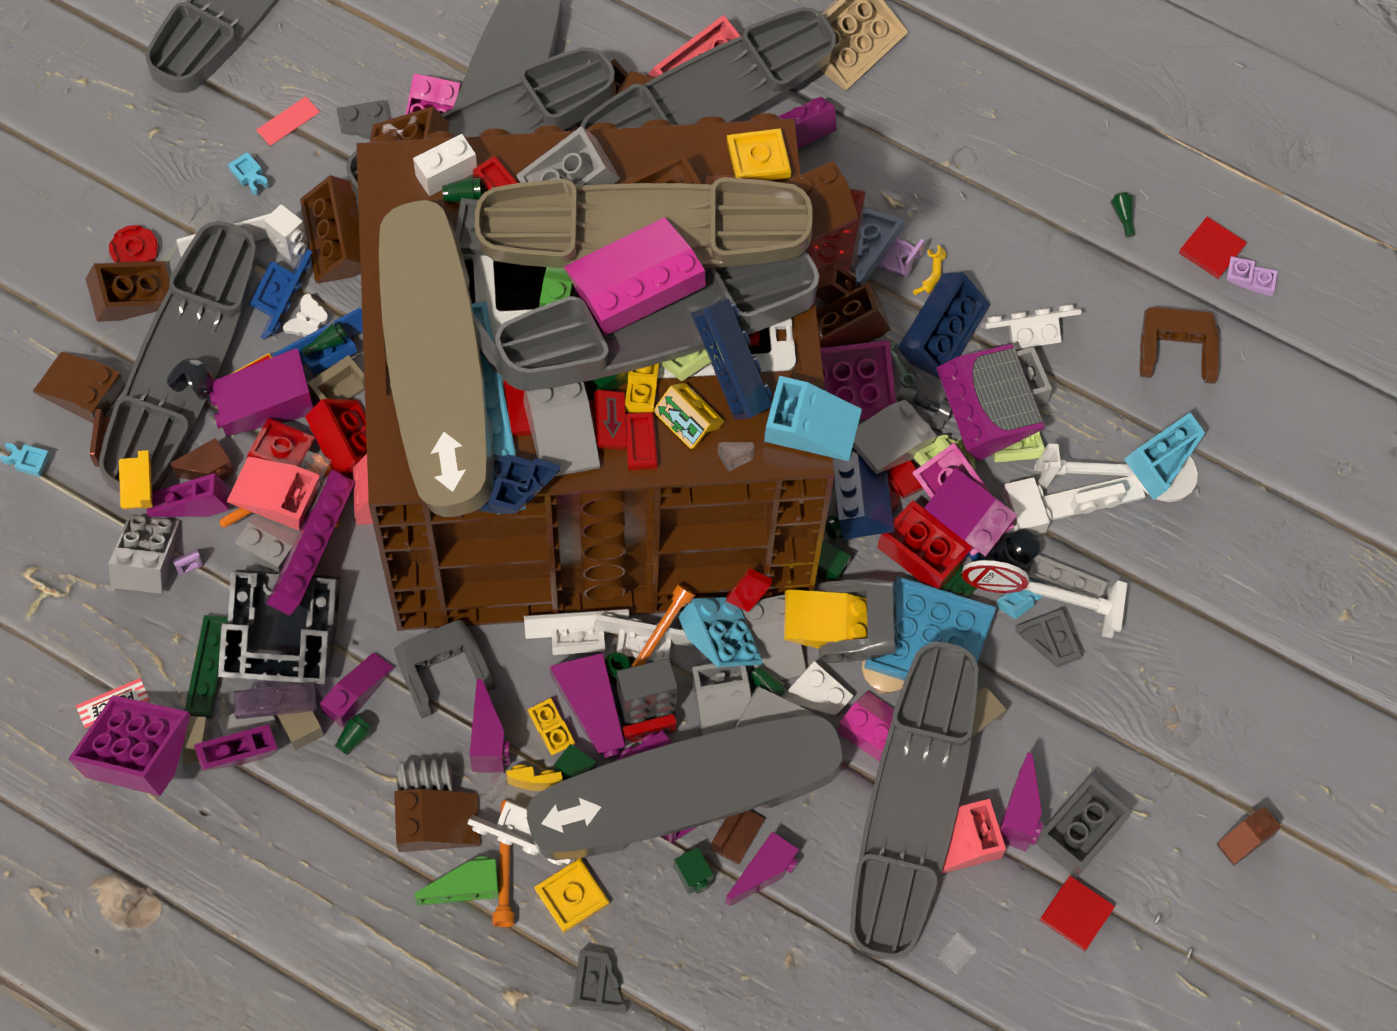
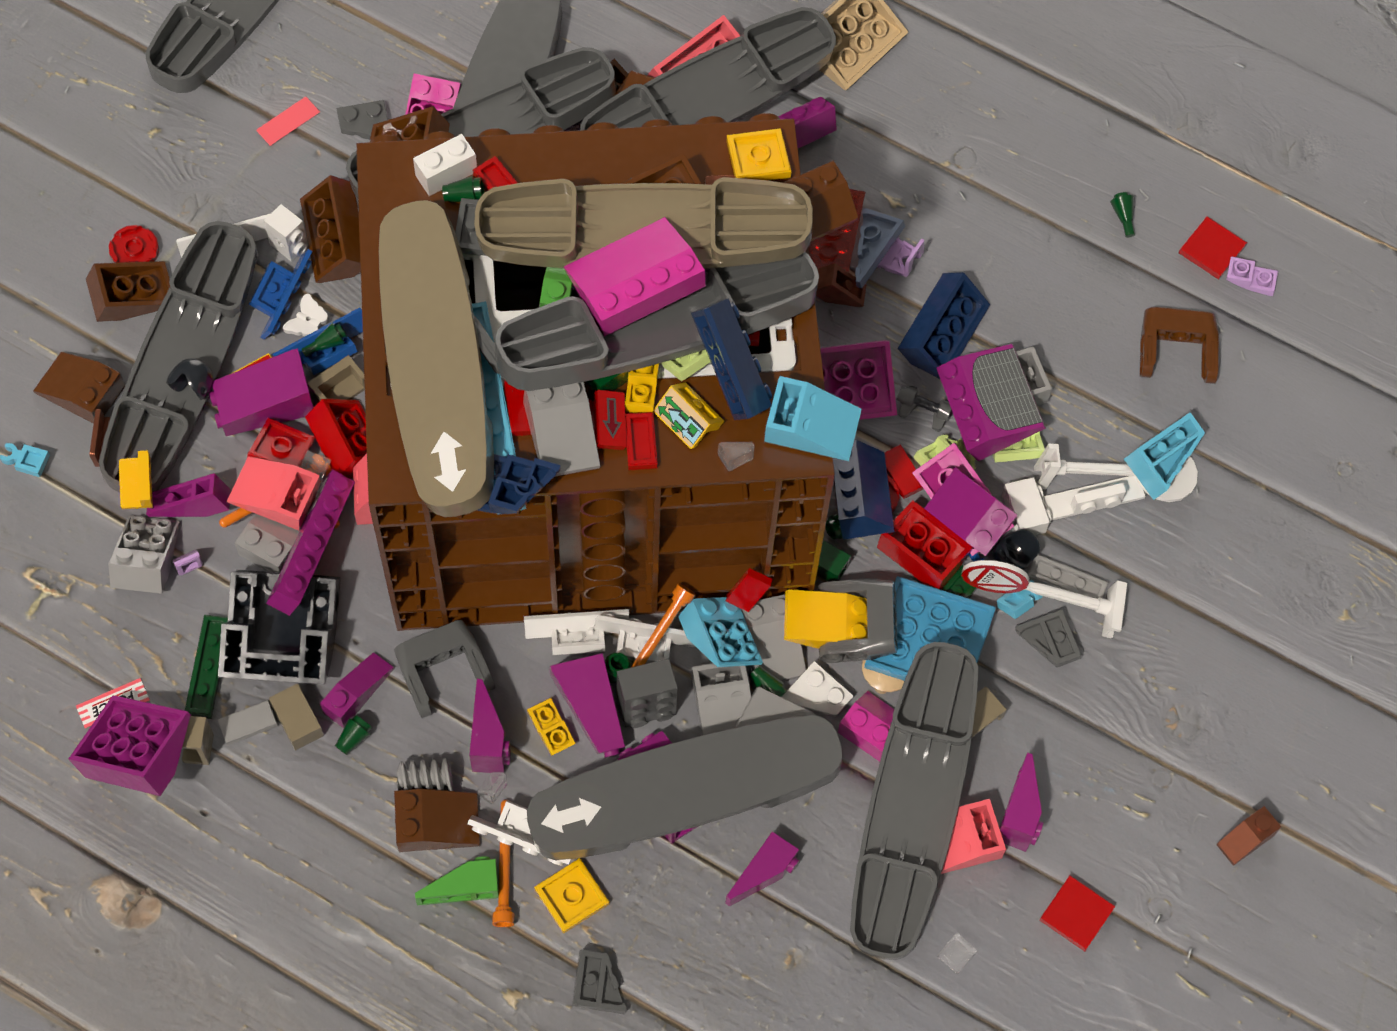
copper slope [170,438,234,481] -> none
magenta slope [194,724,277,771] -> none
medium azure plate [228,152,269,195] -> none
clear purple plate [234,682,317,719] -> none
yellow slope [506,765,563,791] -> none
light grey slope [516,126,620,186] -> none
dark green brick [554,744,596,780] -> none
red tile [623,714,676,745] -> none
dark green brick [673,847,713,894] -> none
copper panel [711,810,764,864] -> none
reddish brown slope [816,282,891,348] -> none
light grey slope [853,400,937,474] -> none
sand green piece [890,341,915,388] -> none
yellow piece [913,245,946,295] -> none
white bracket [981,304,1082,349] -> none
dark grey brick [1035,777,1133,878] -> none

